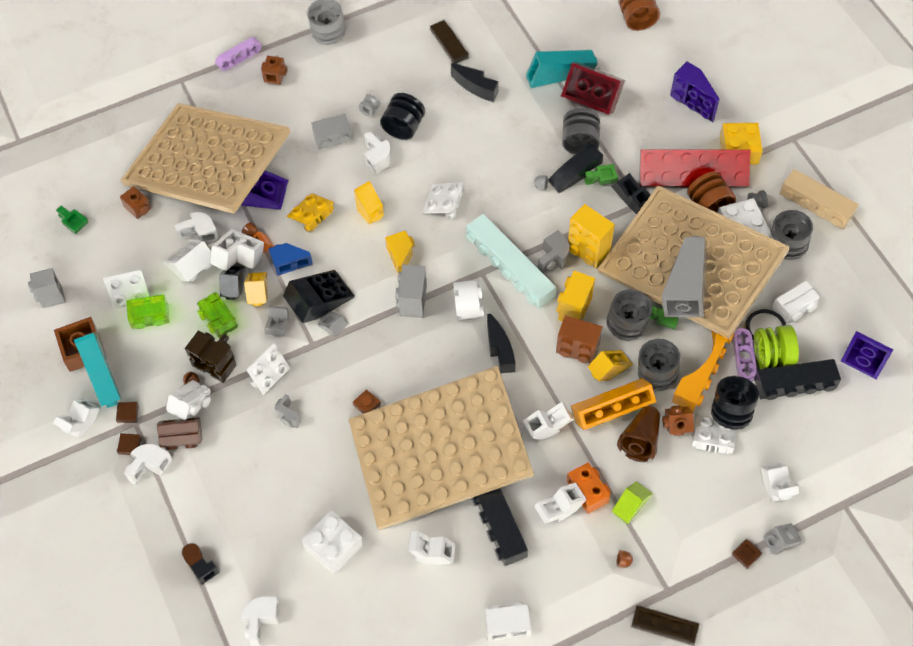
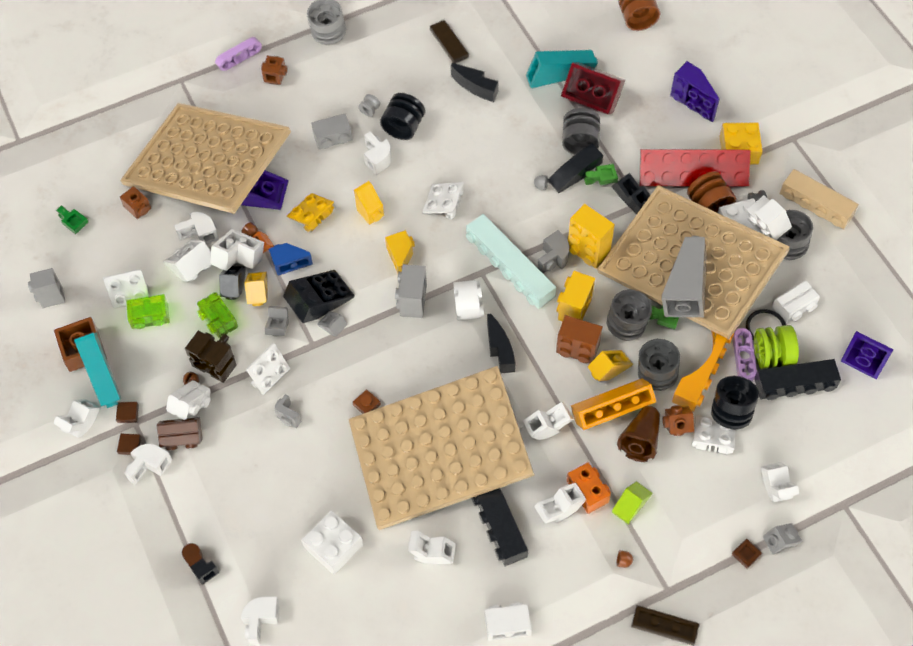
none -> white brick [747,195,792,240]

